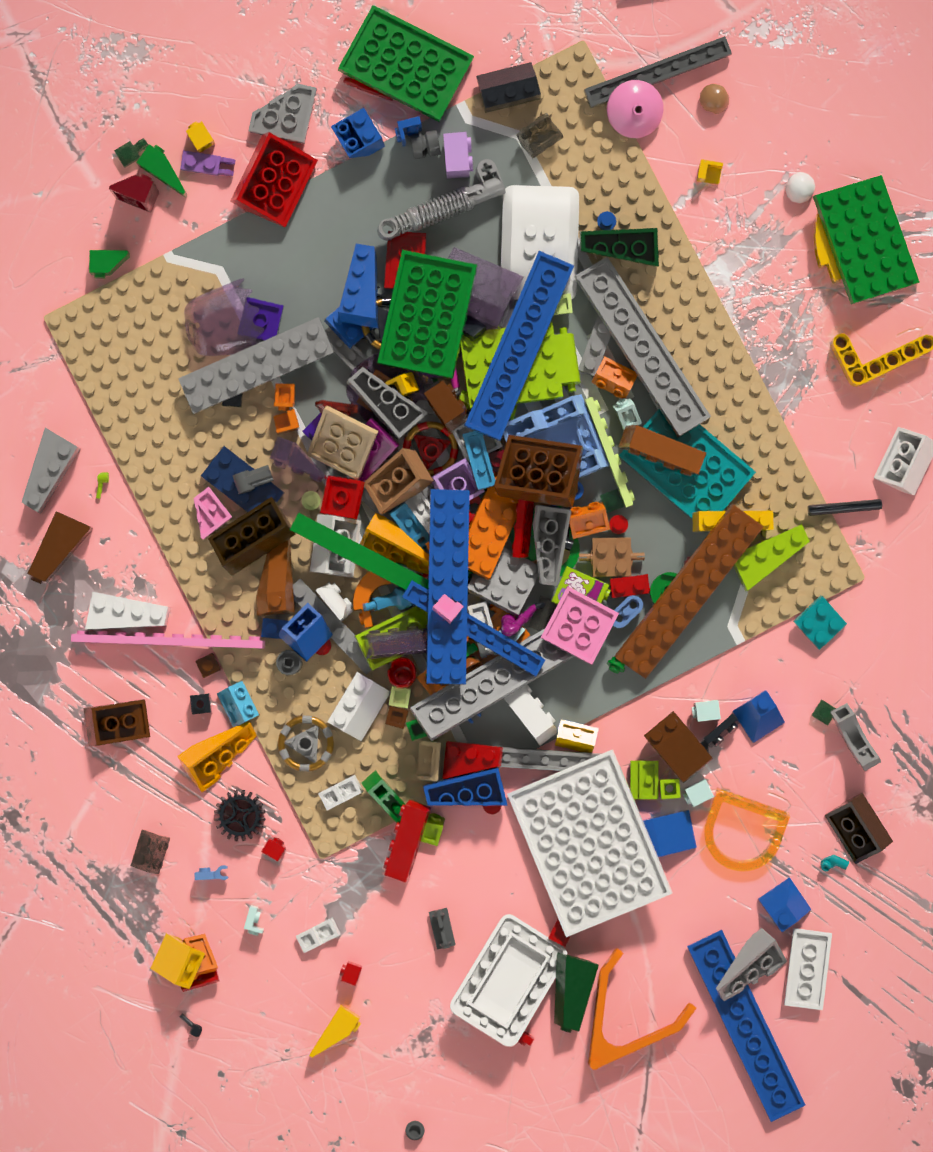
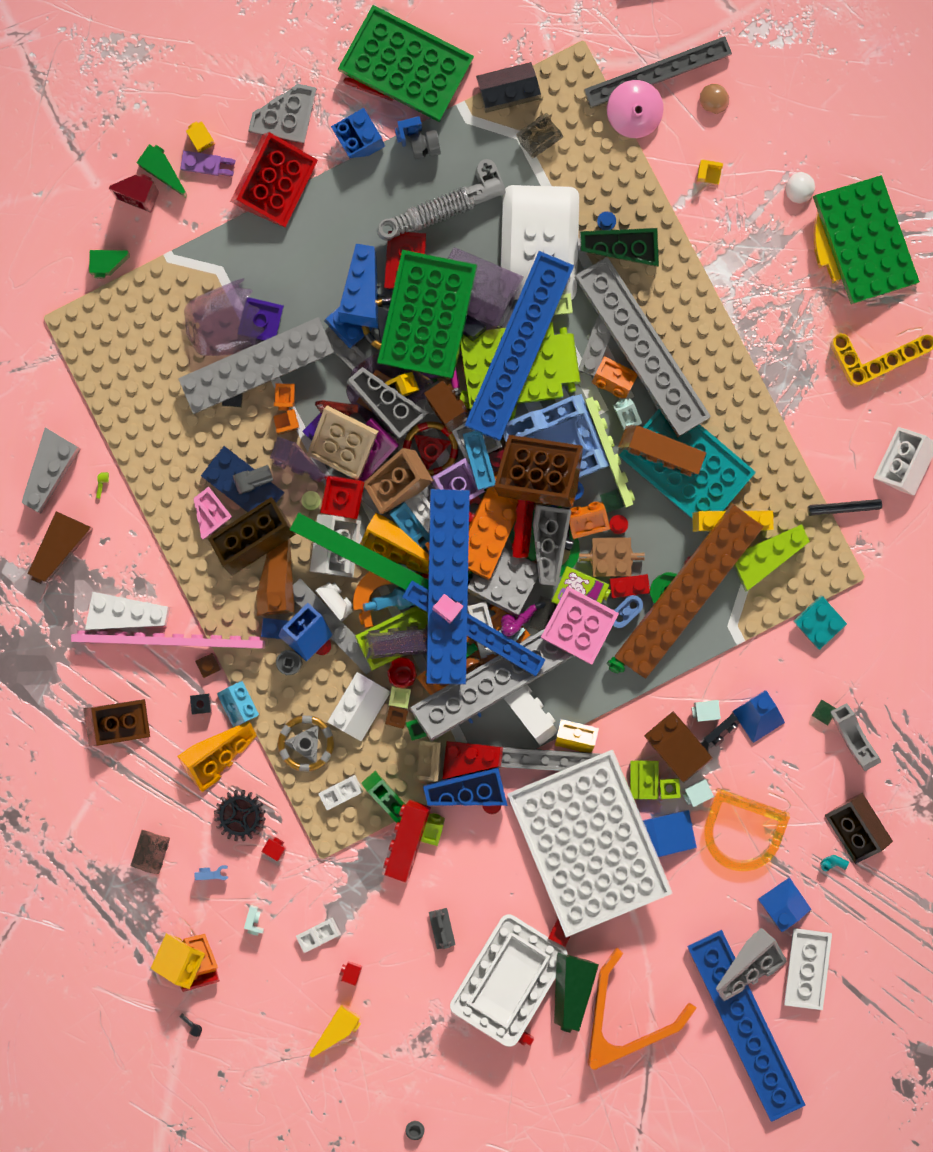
clear green plate [114,138,149,168] -> none
lavender brick [443,132,473,179] -> none

